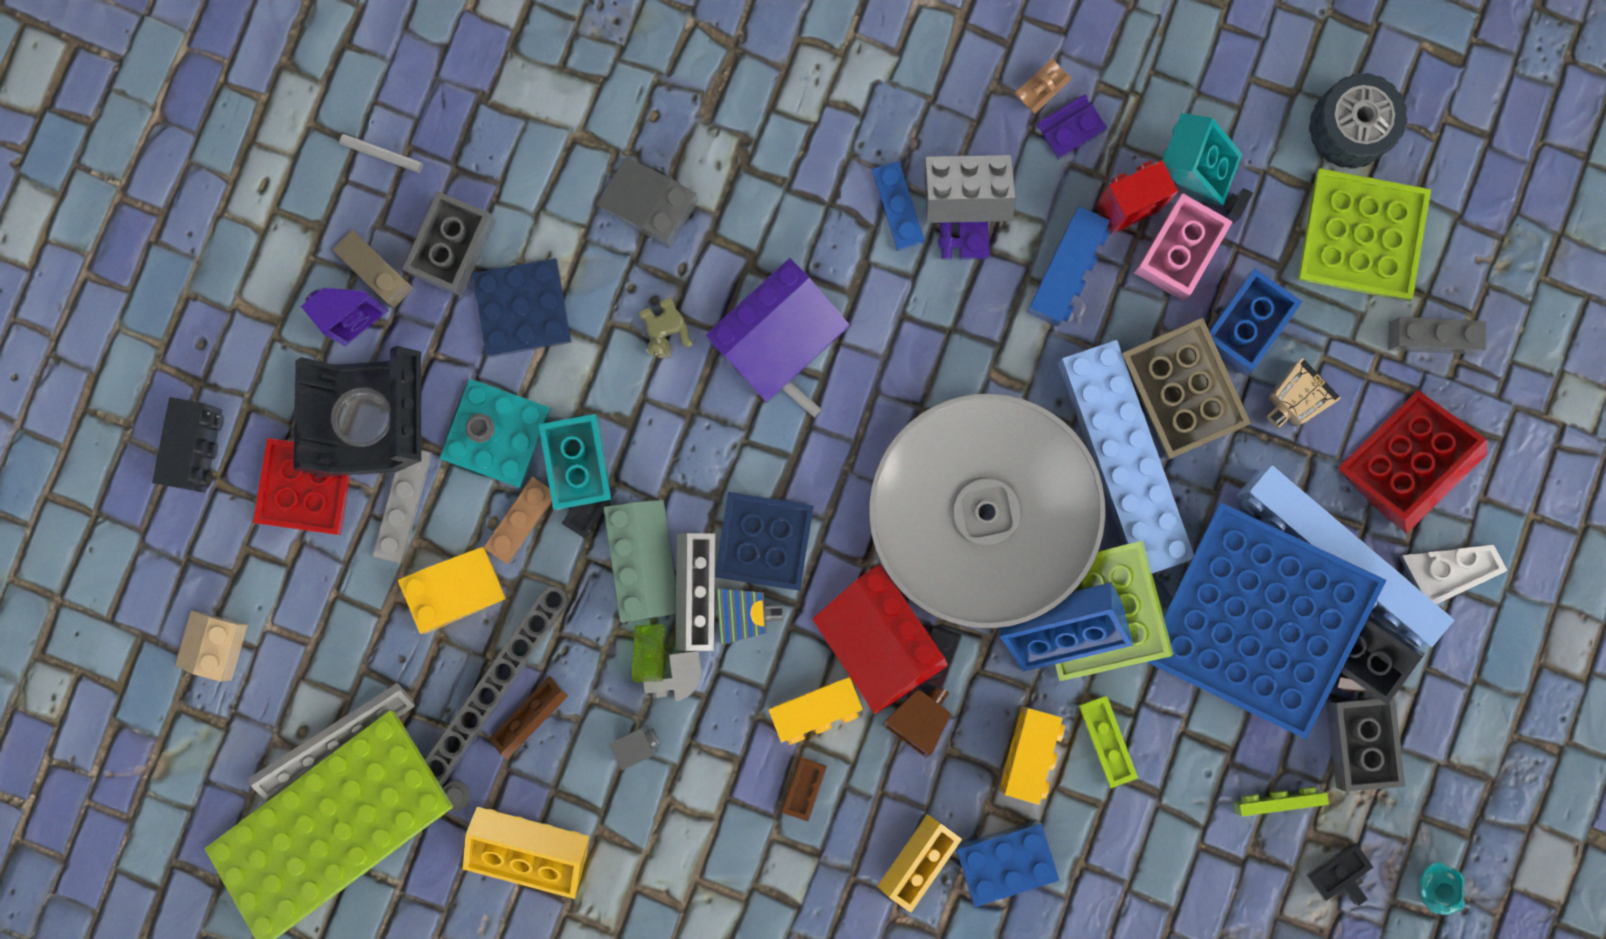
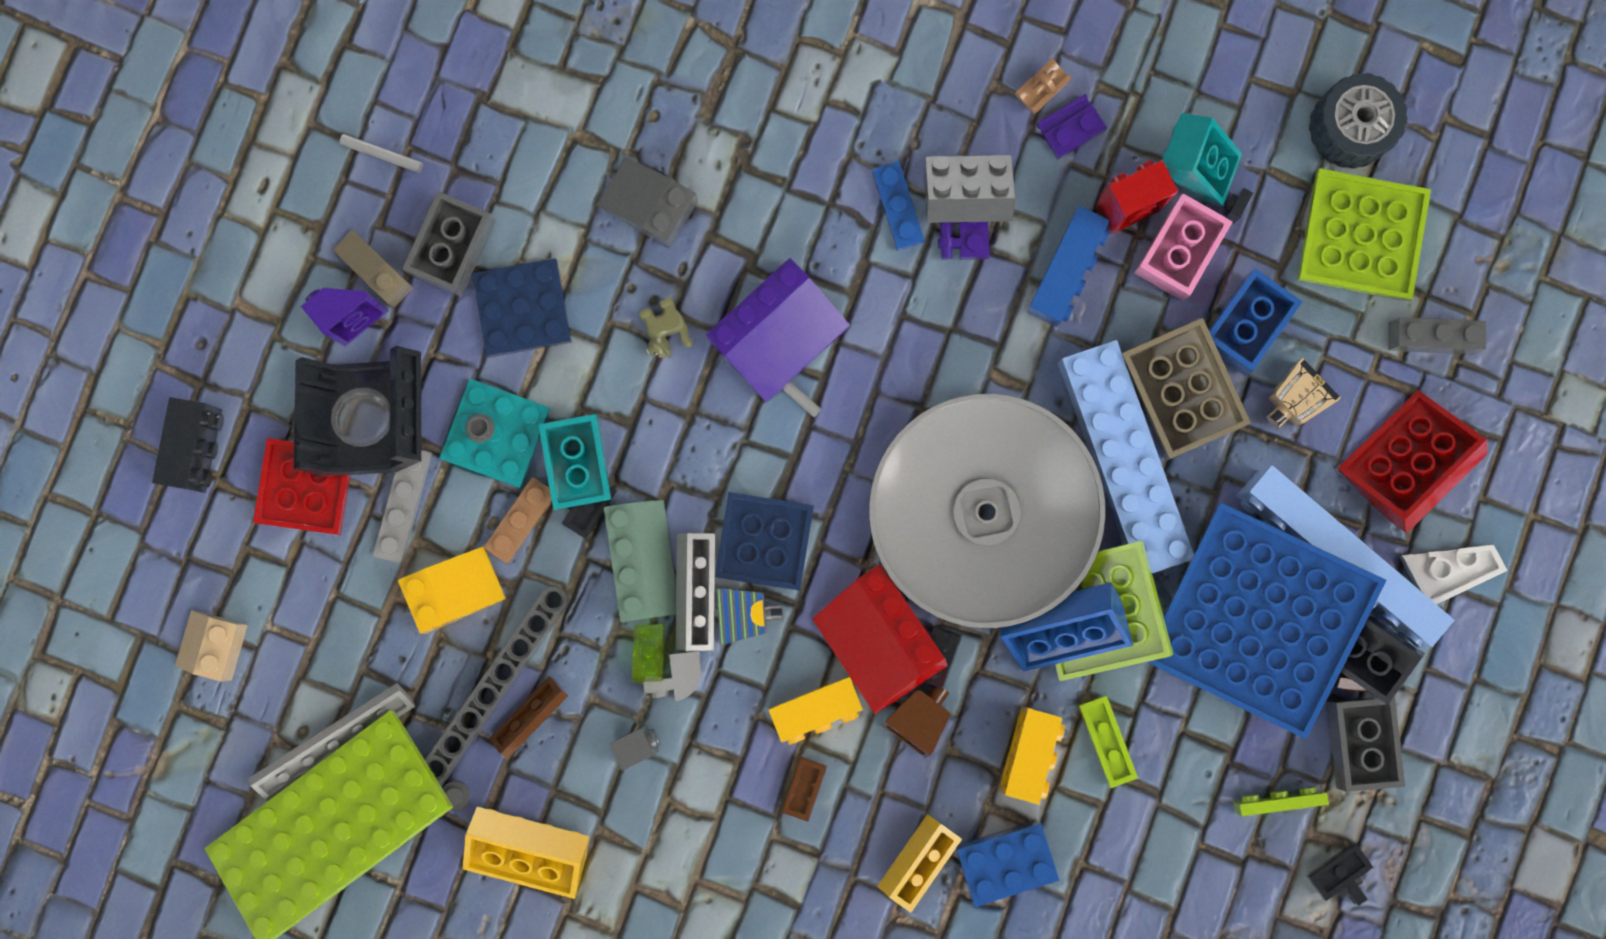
teal hair [1417,862,1465,915] -> none

